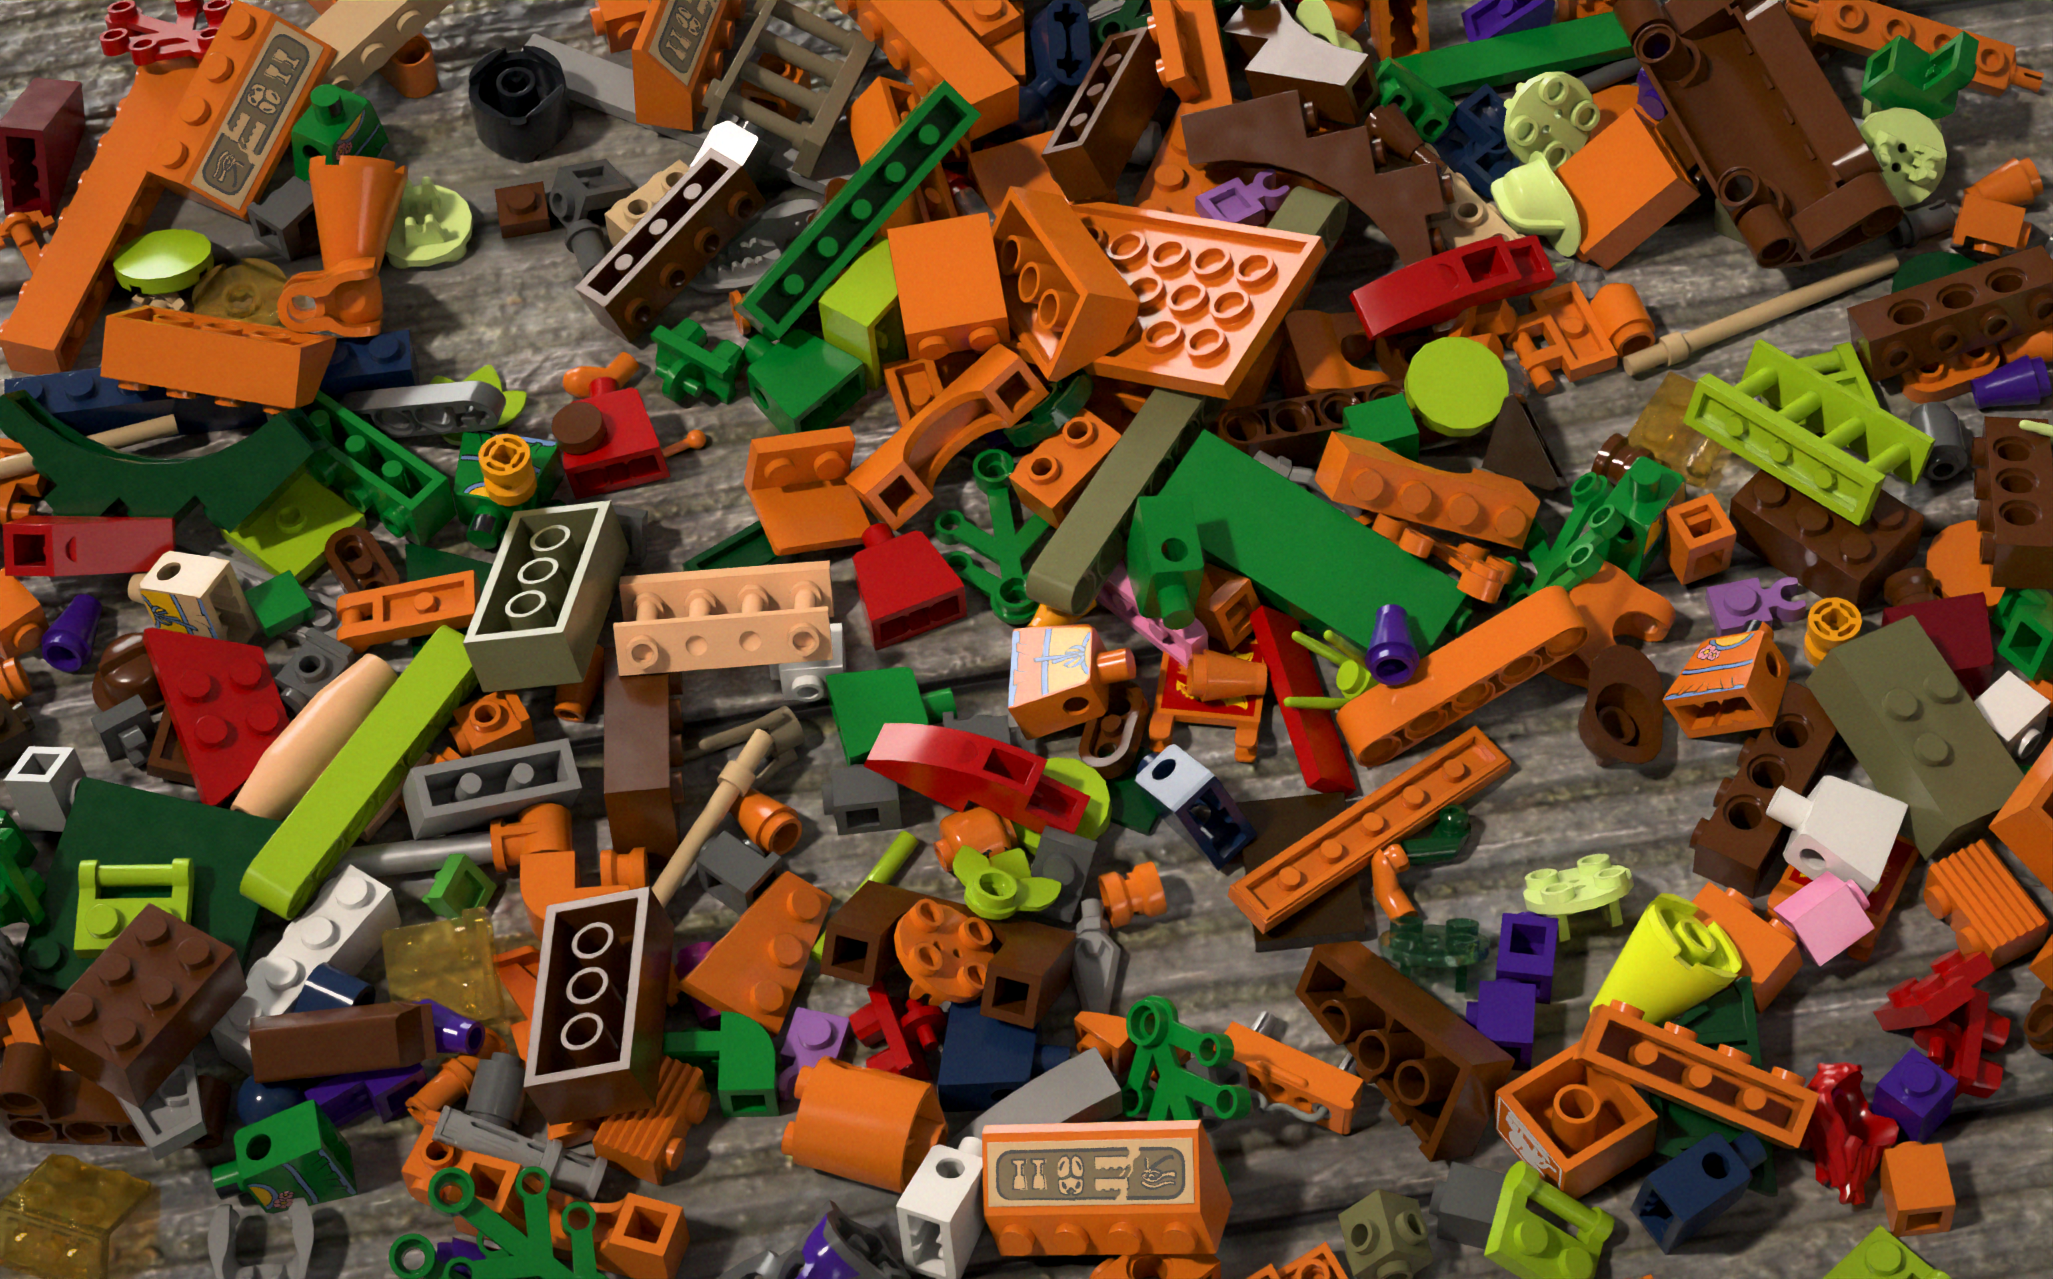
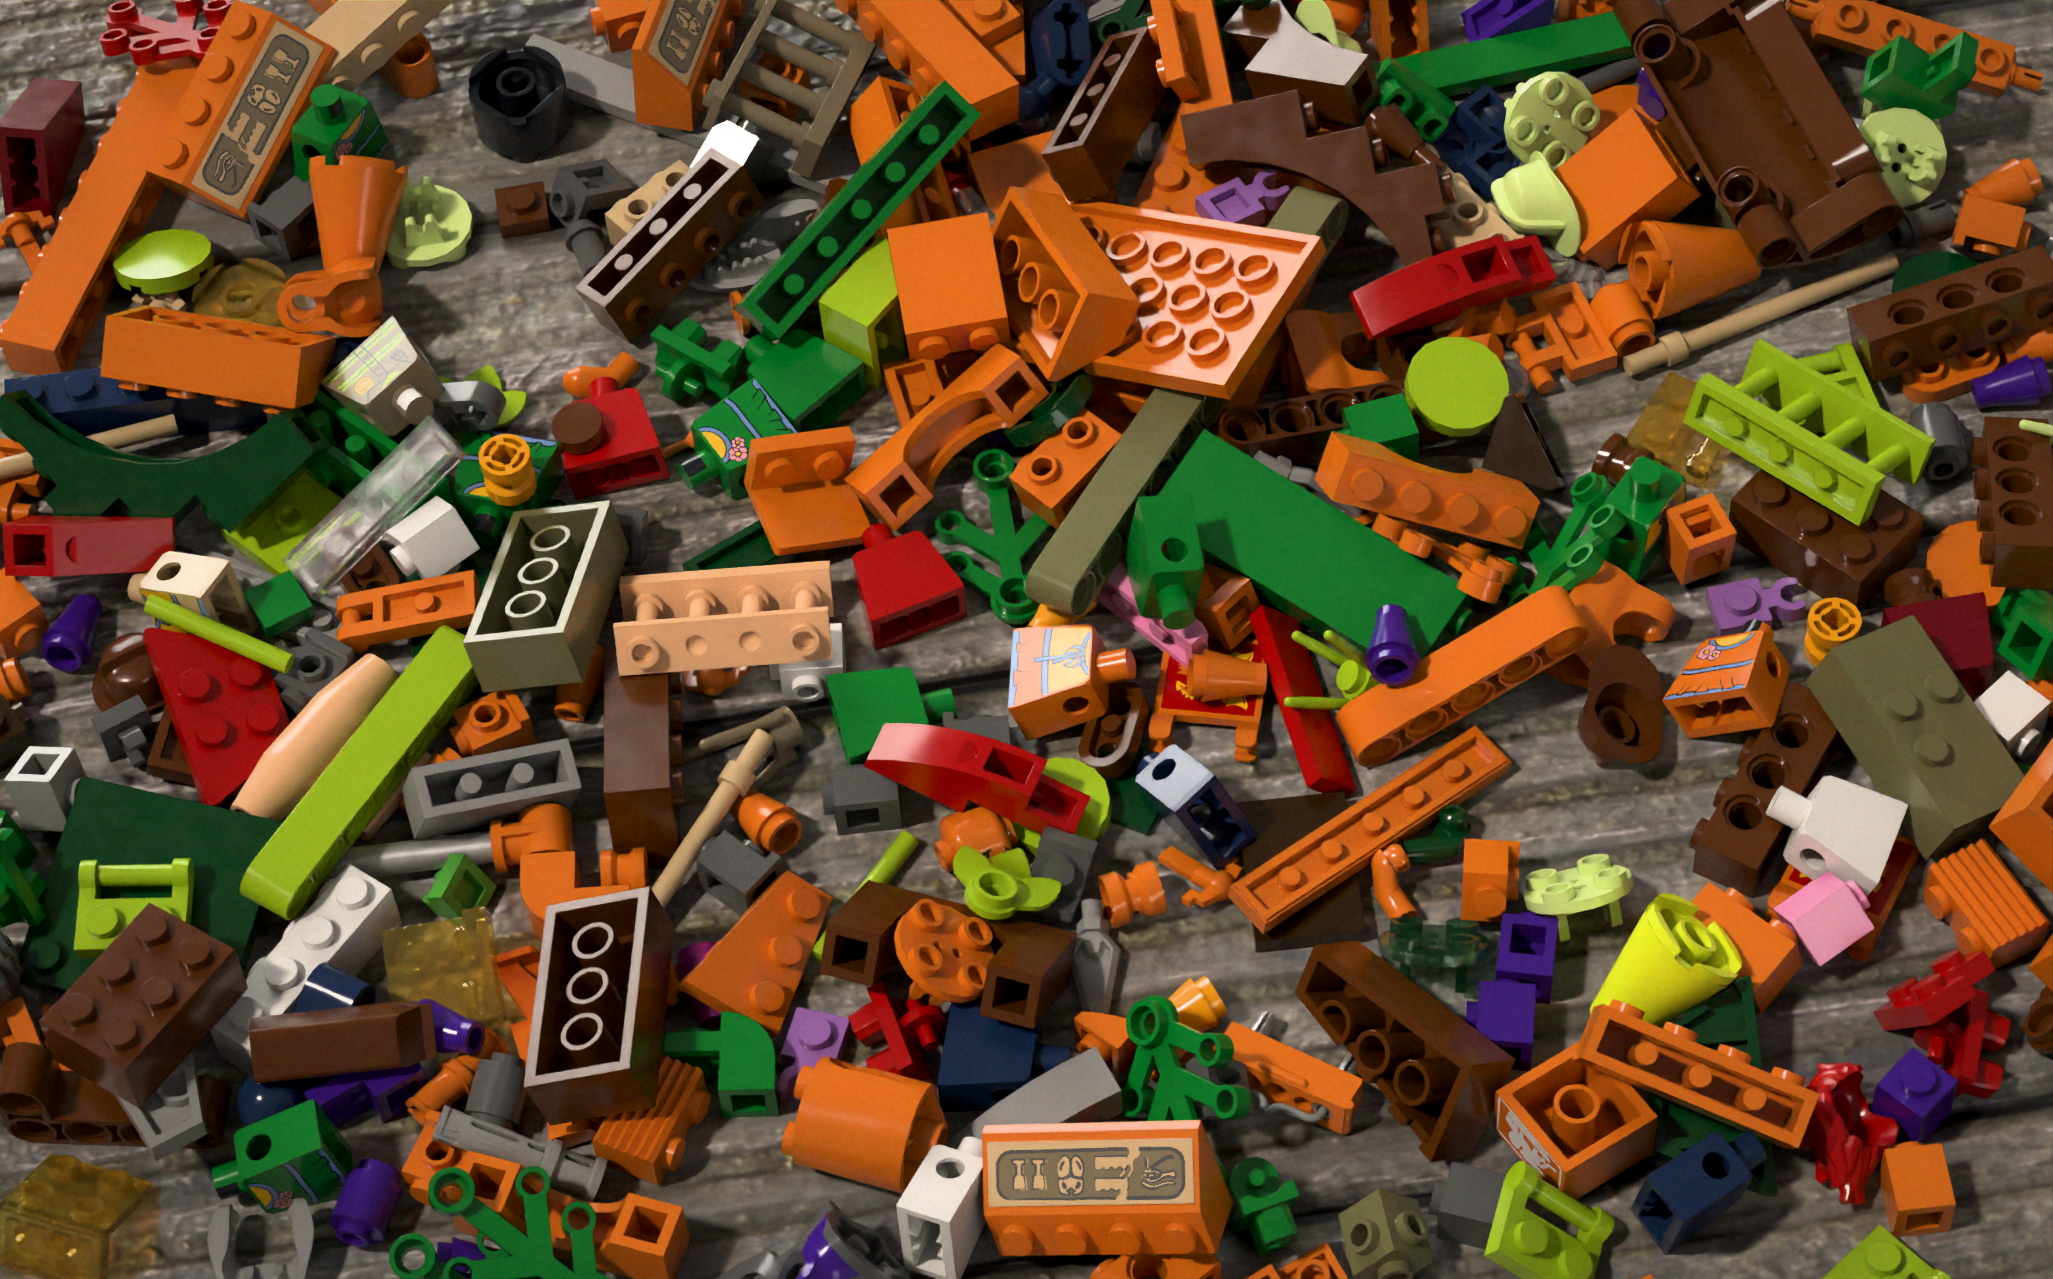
none -> lime bar [144,594,295,674]
none -> clear tile [282,415,467,600]
none -> dark tan torso [320,316,444,437]
none -> dark purple brick [329,1159,402,1248]
none -> white brick [386,496,480,579]
none -> green torso [677,378,798,500]
none -> orange piece [682,666,751,696]
none -> orange piece [1158,845,1242,908]
none -> light orange cone [1168,975,1228,1032]
none -> green hips [1228,1157,1299,1258]
none -> orange brick [1461,838,1520,922]
none -> orange cone [1618,220,1763,321]

